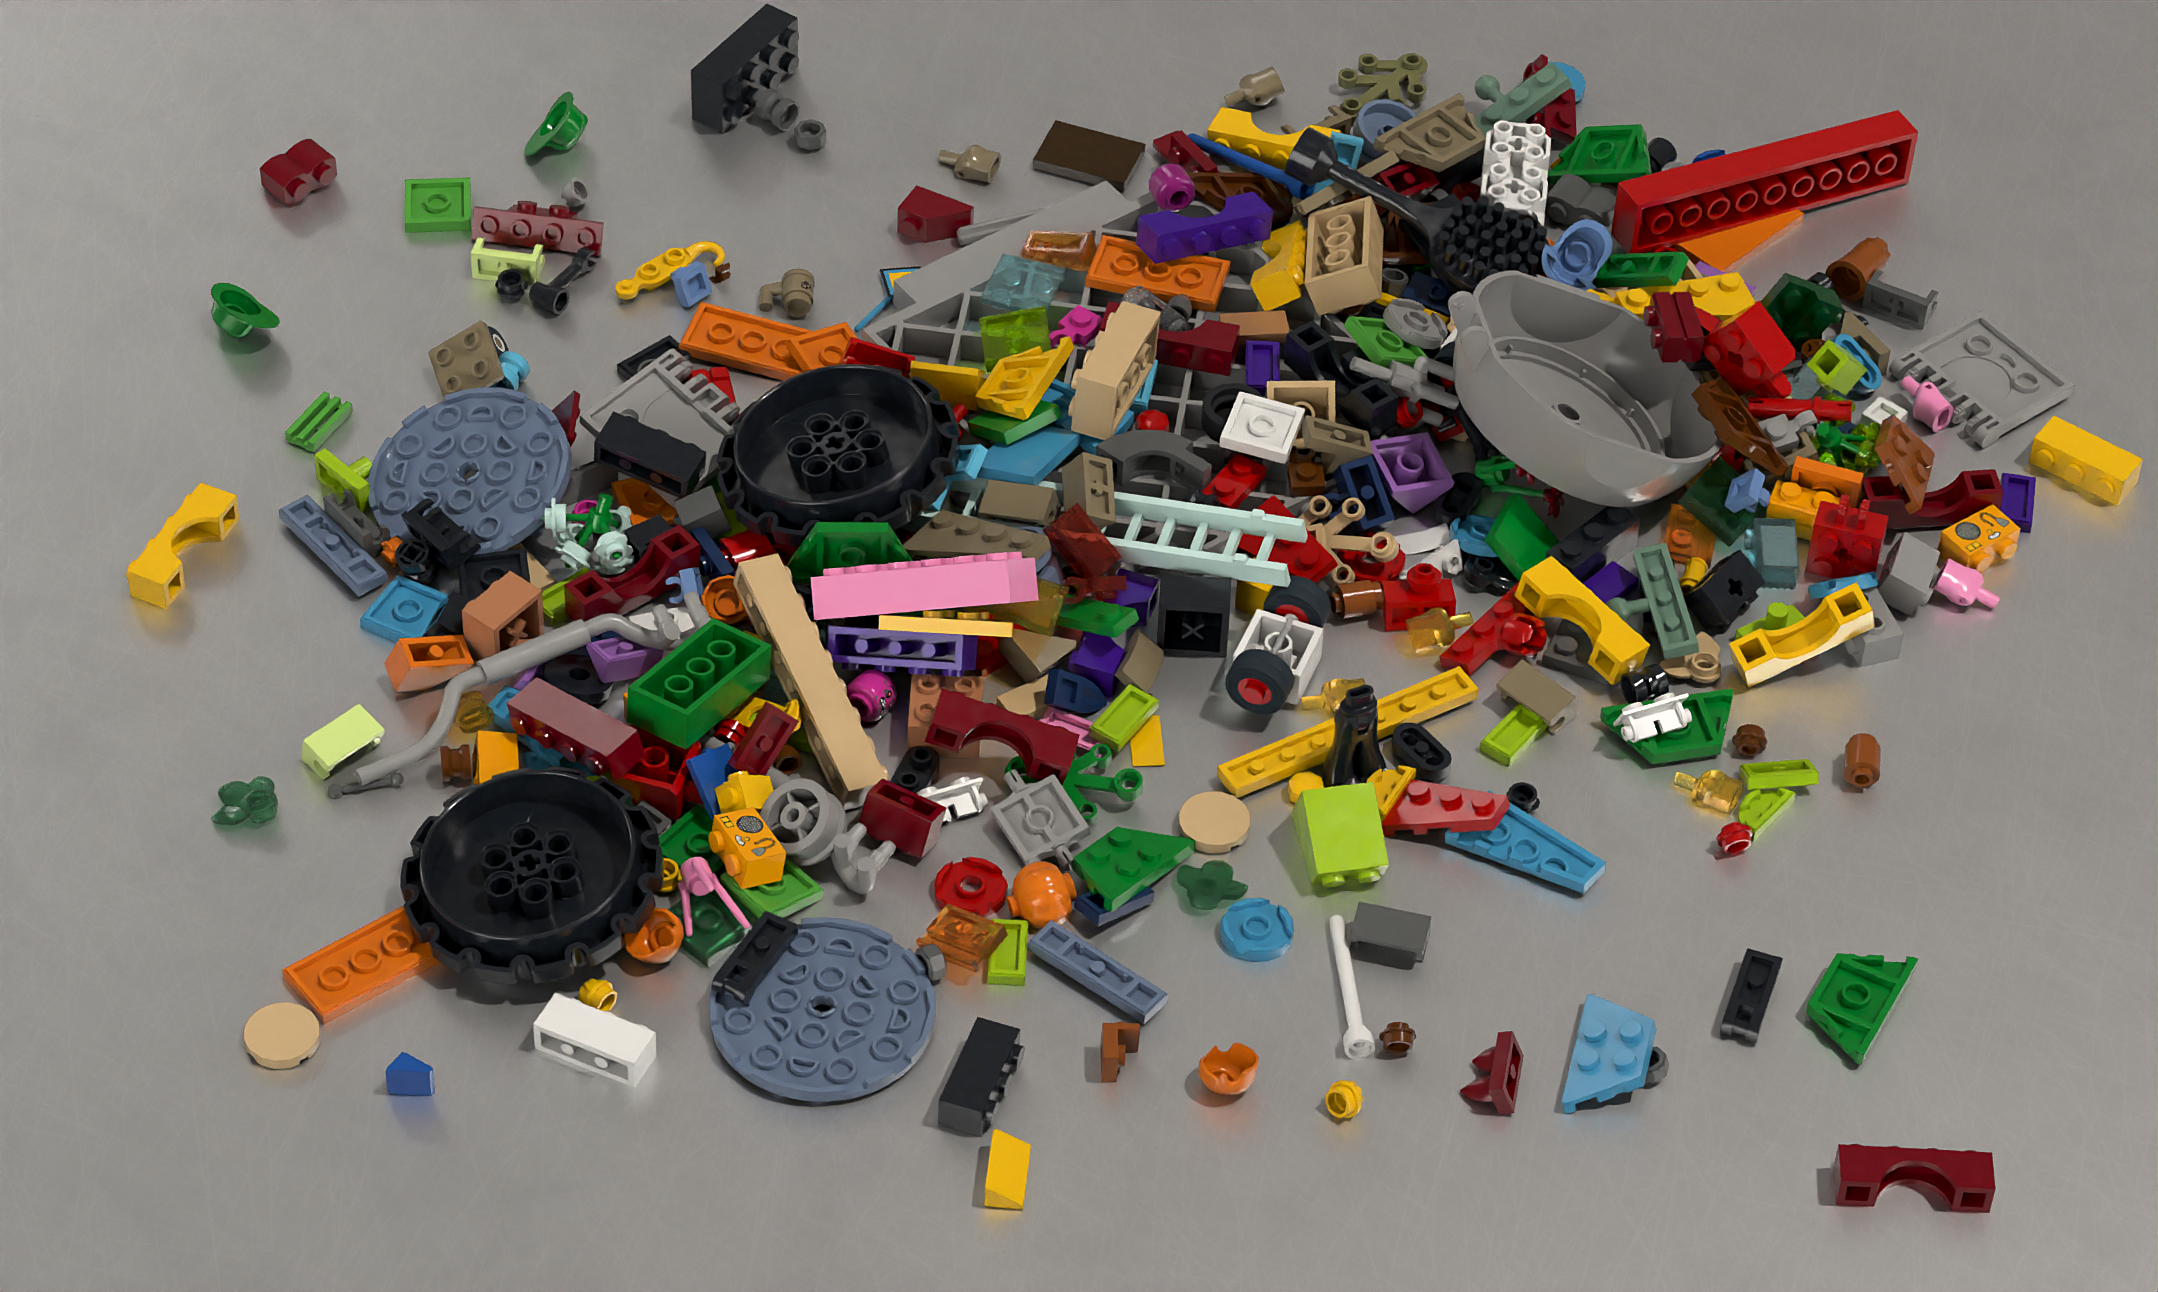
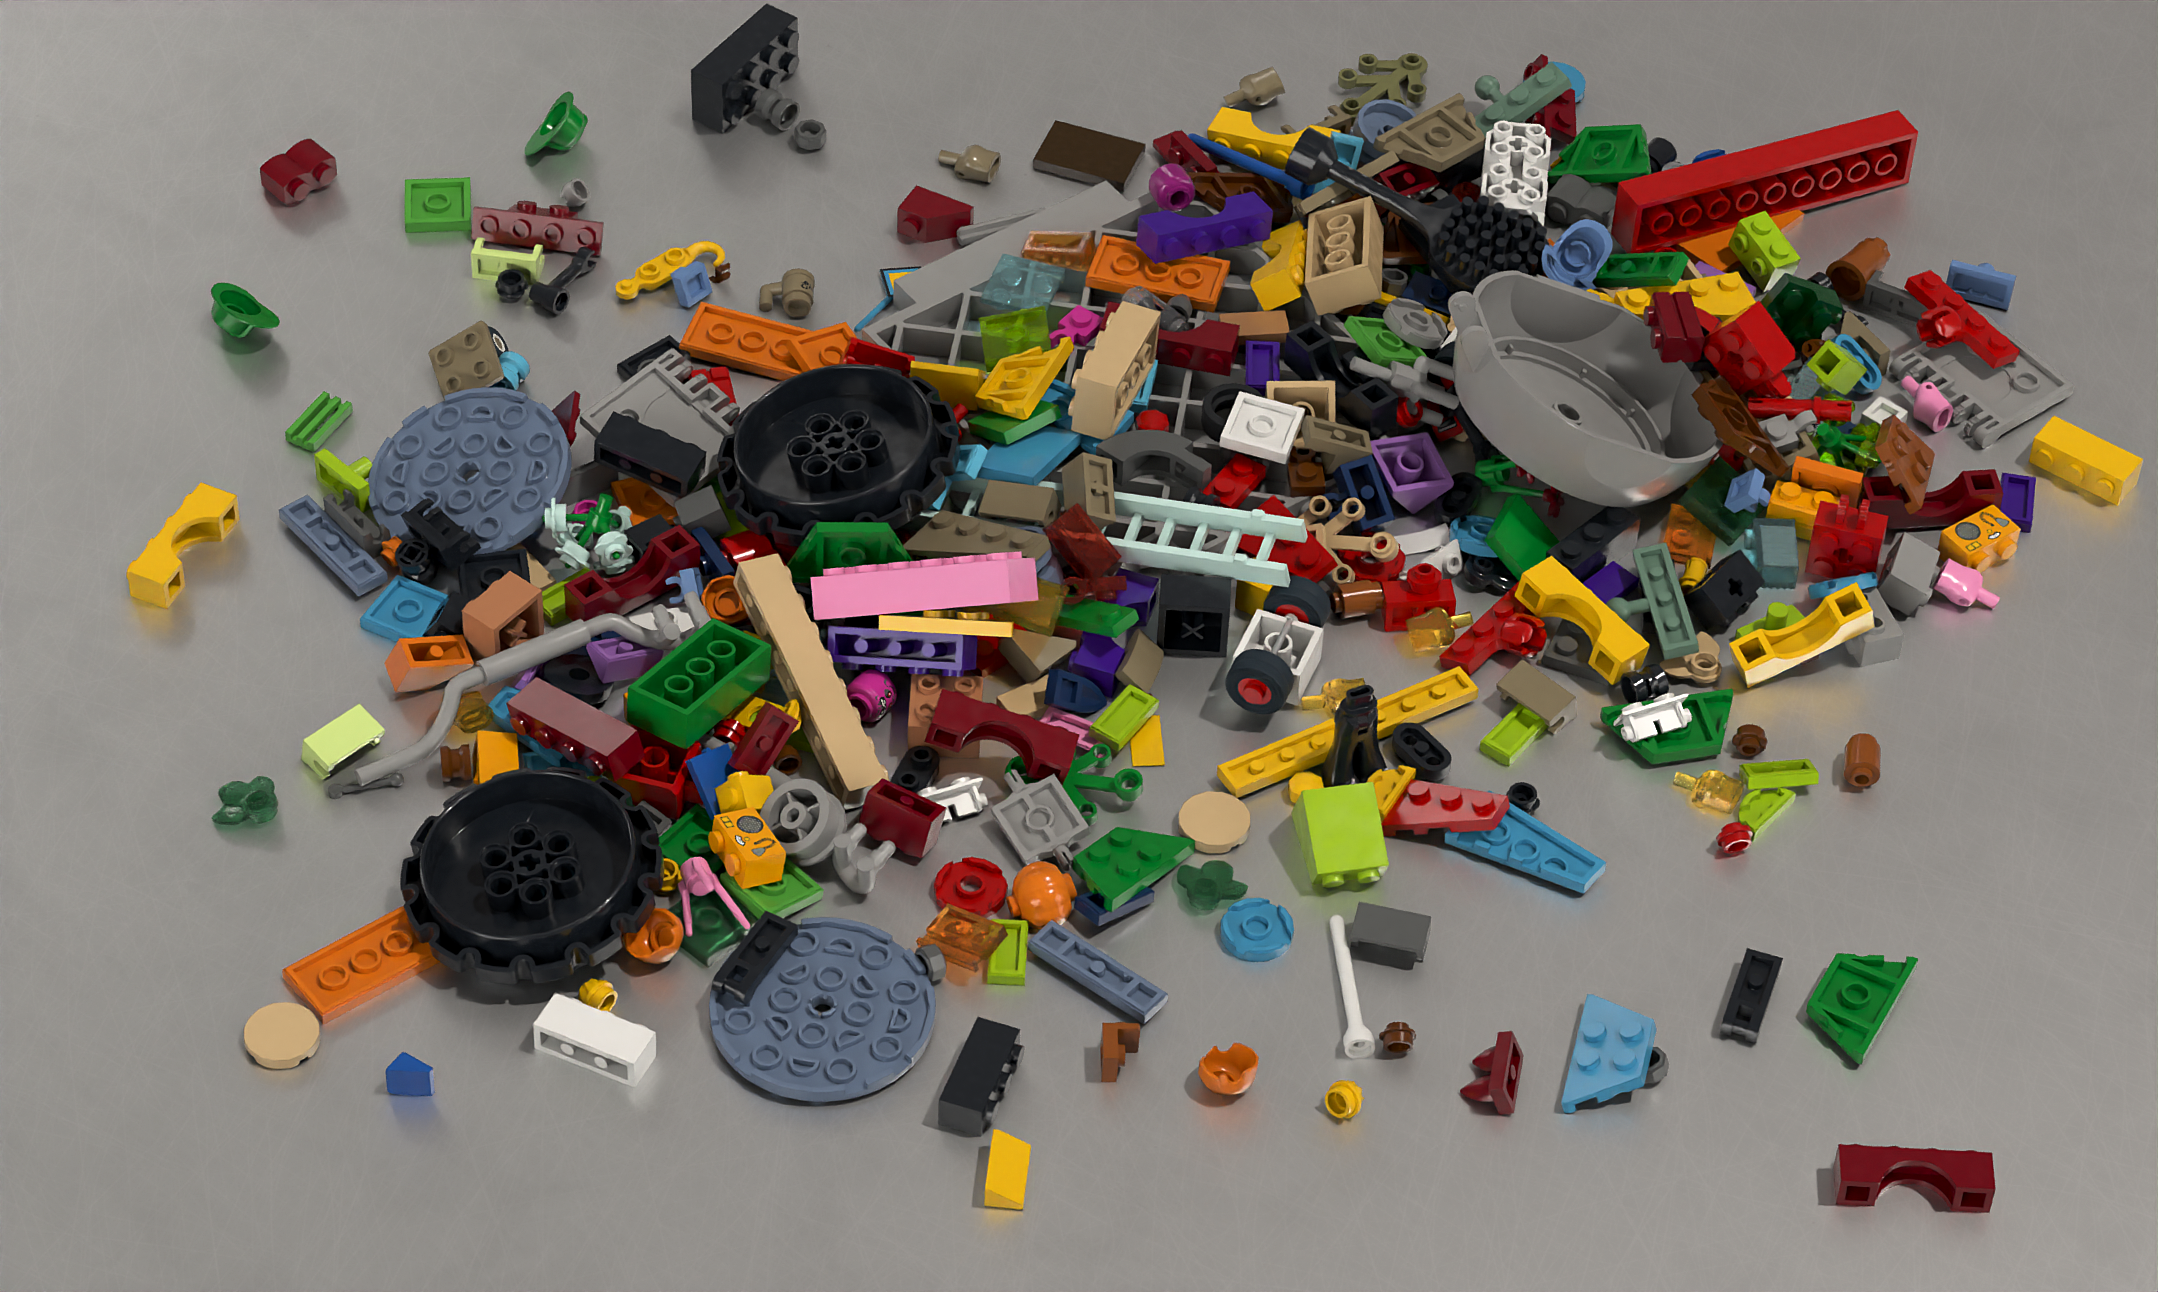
none -> lime brick [1728,211,1801,292]
none -> red plate [1904,270,2020,369]
none -> medium blue tile [1946,260,2017,310]

